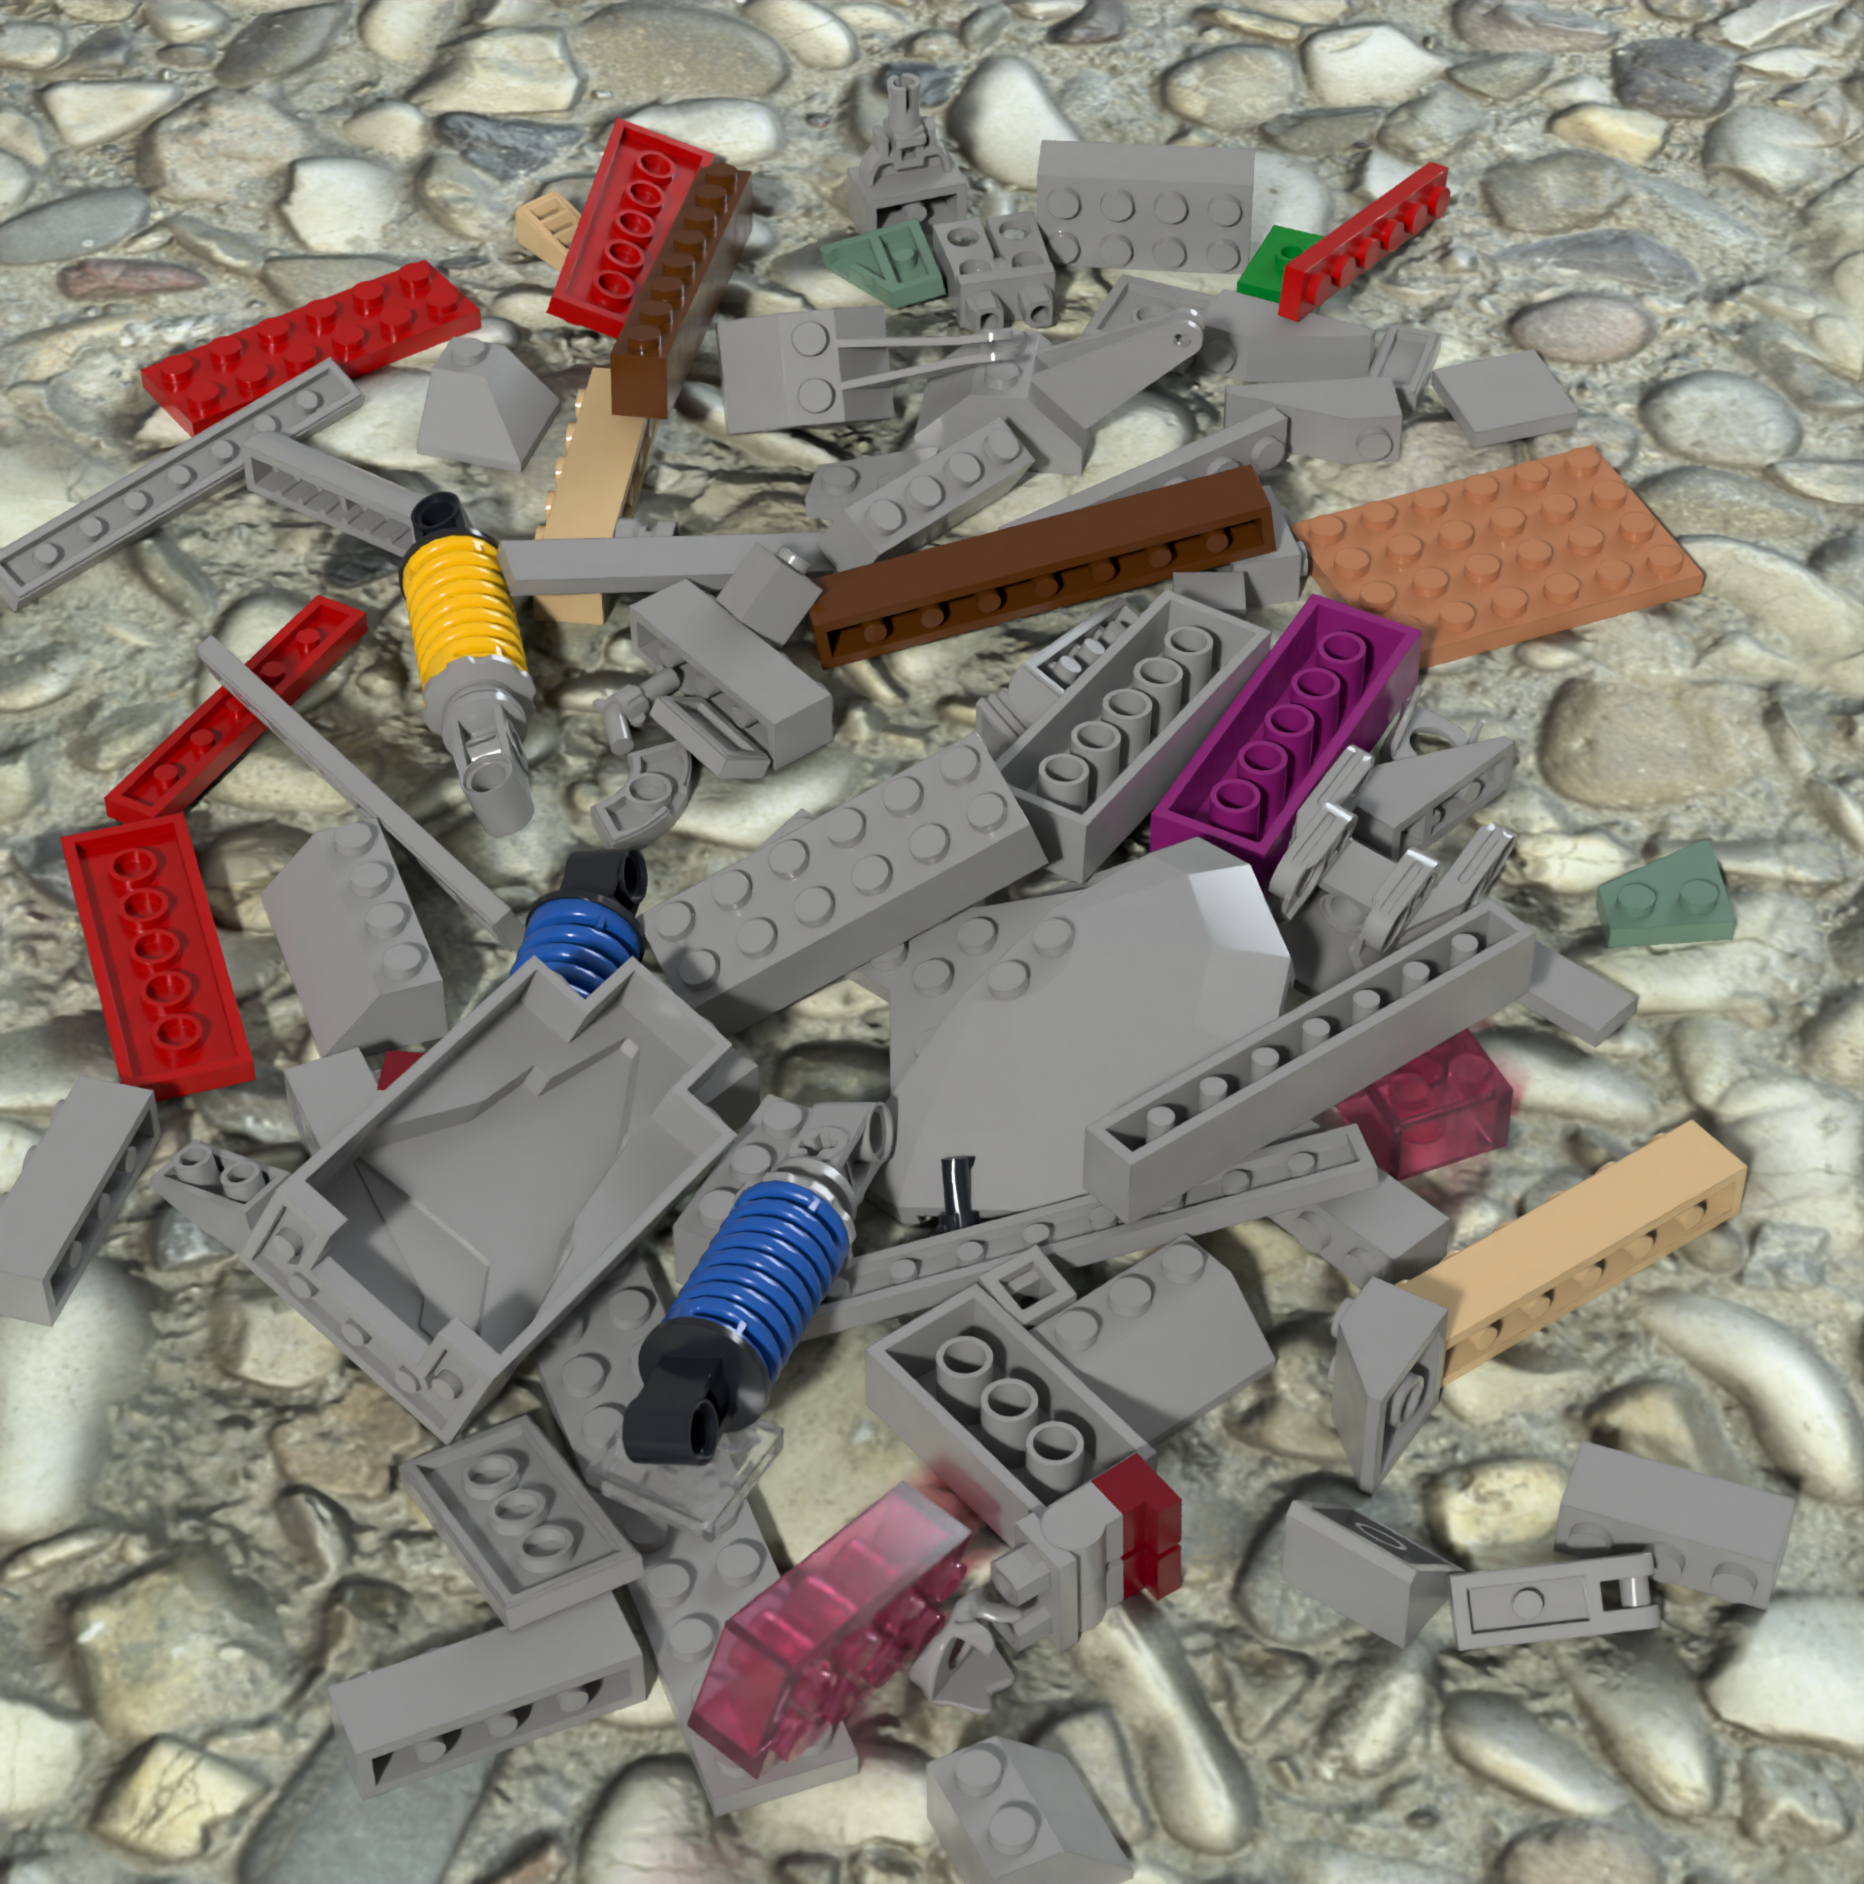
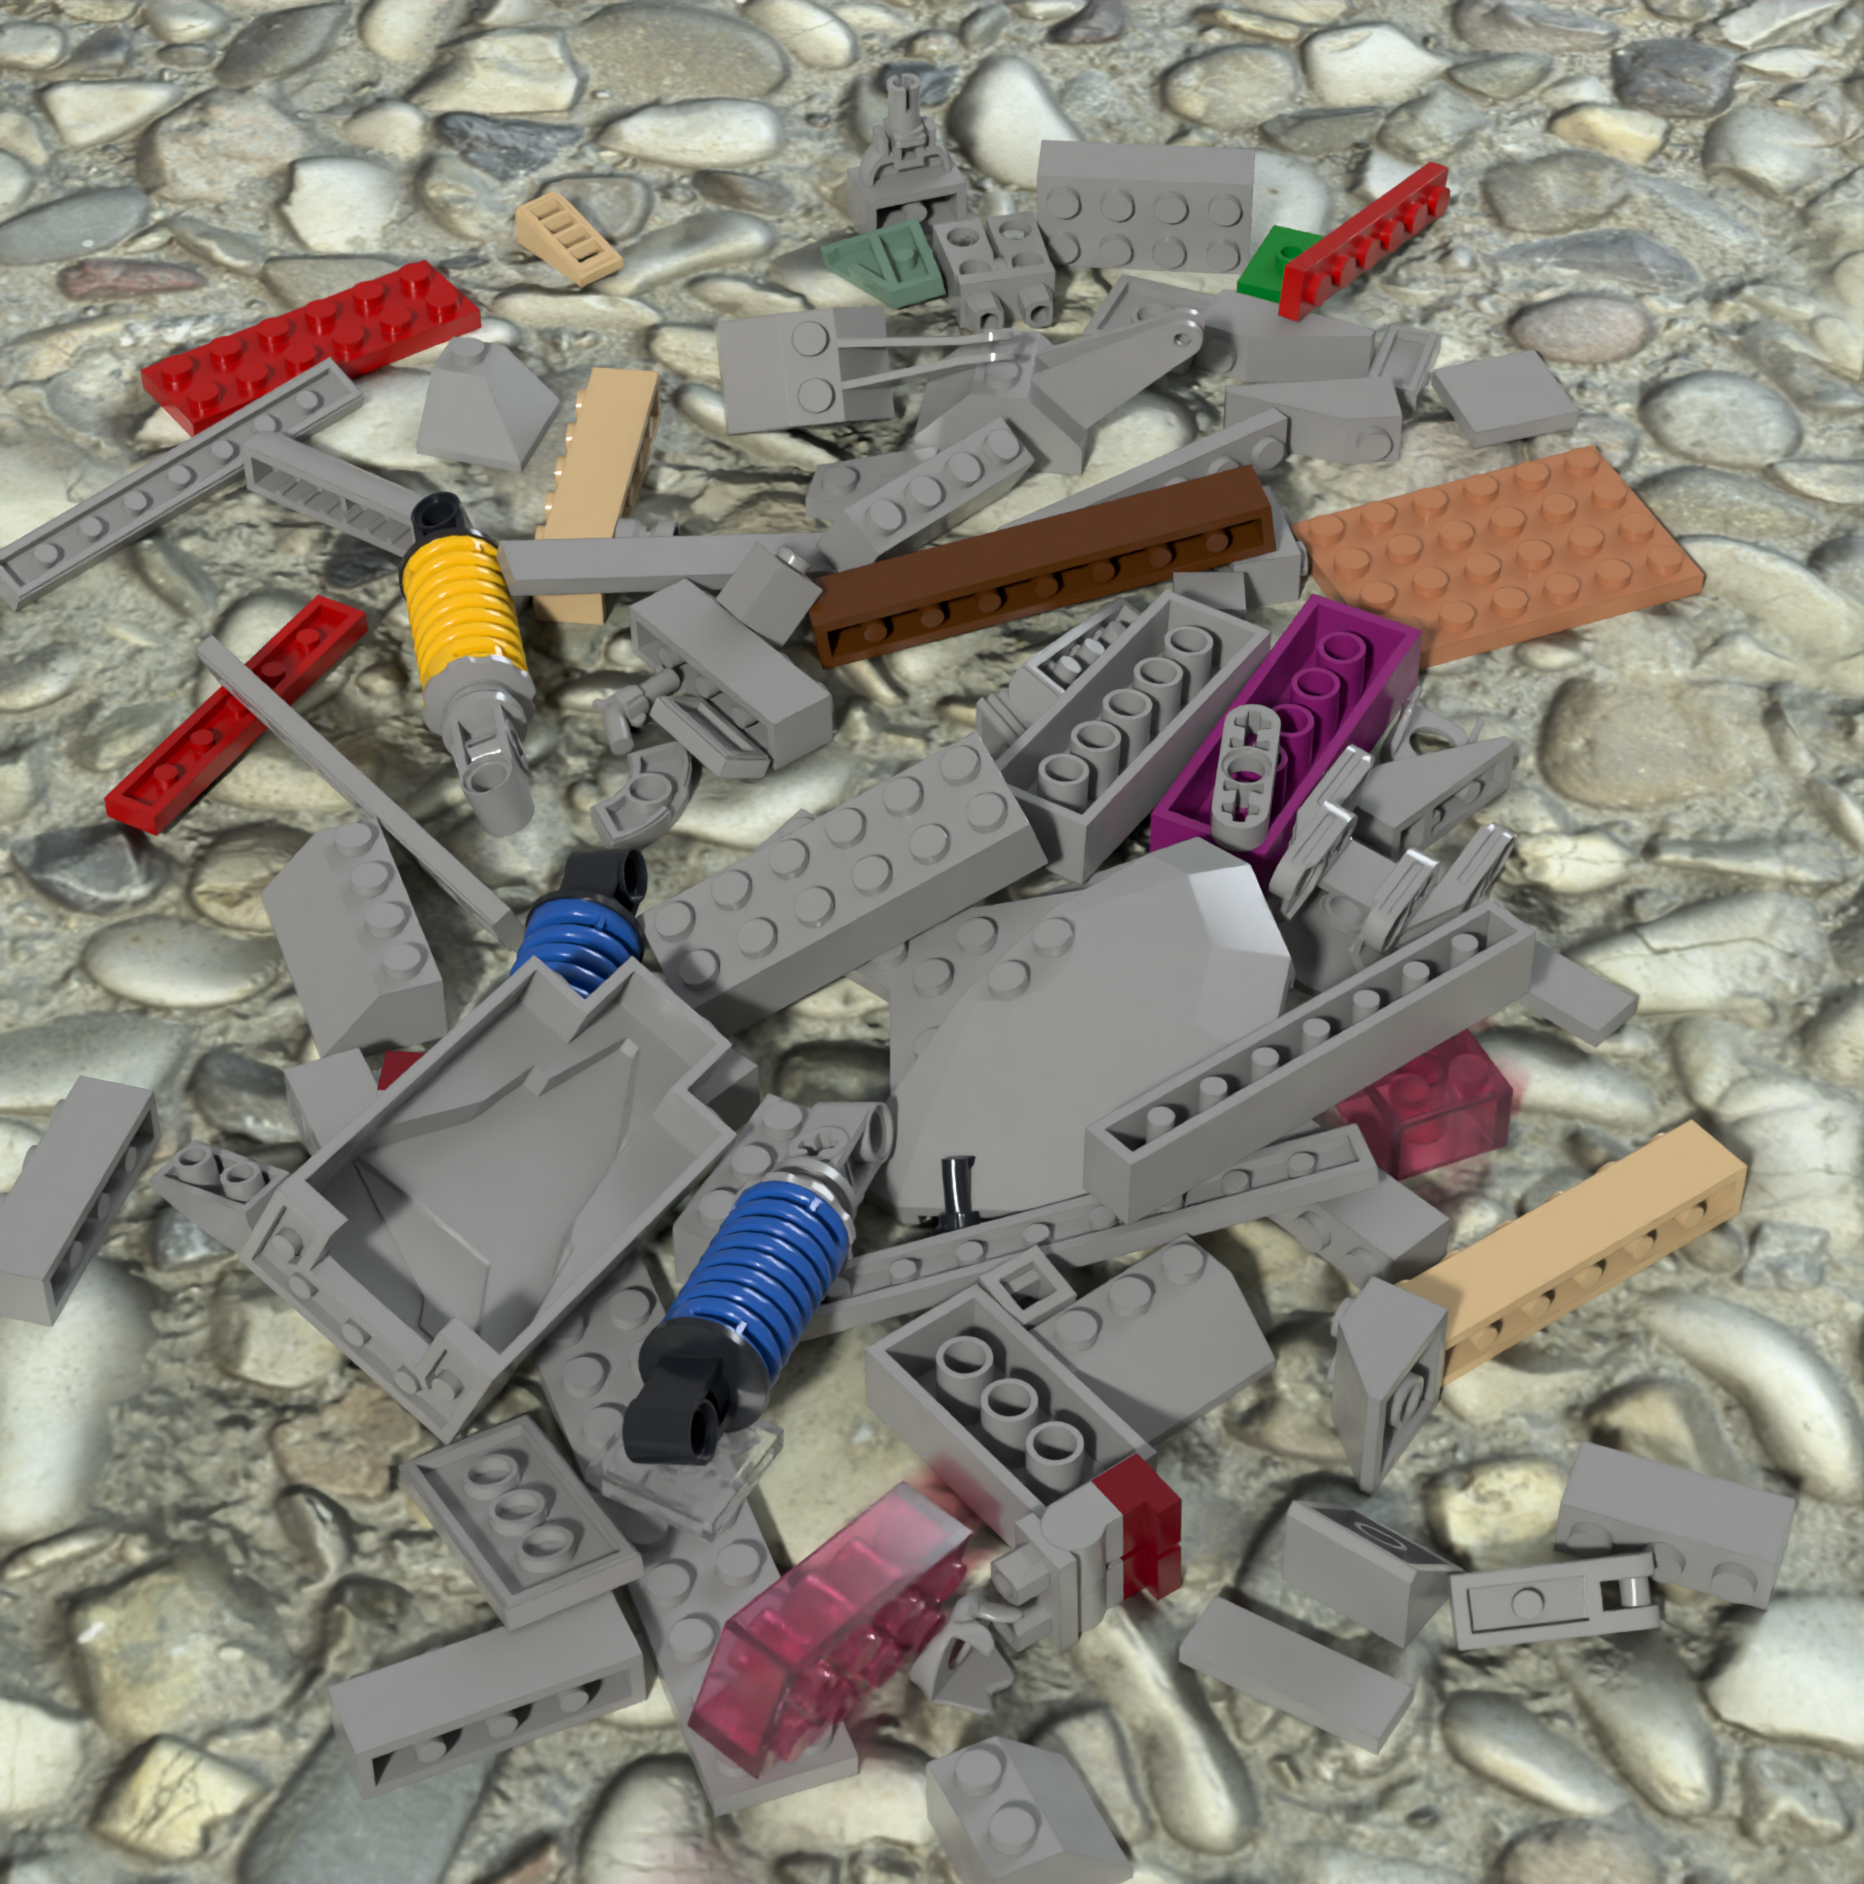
red plate [60,812,256,1102] -> none
red plate [546,118,714,340] -> none
reddish brown brick [610,163,753,420] -> none
sand green wing [1596,840,1736,948] -> none
none -> light grey tile [1179,1595,1413,1755]
none -> light grey beam [1211,704,1281,852]

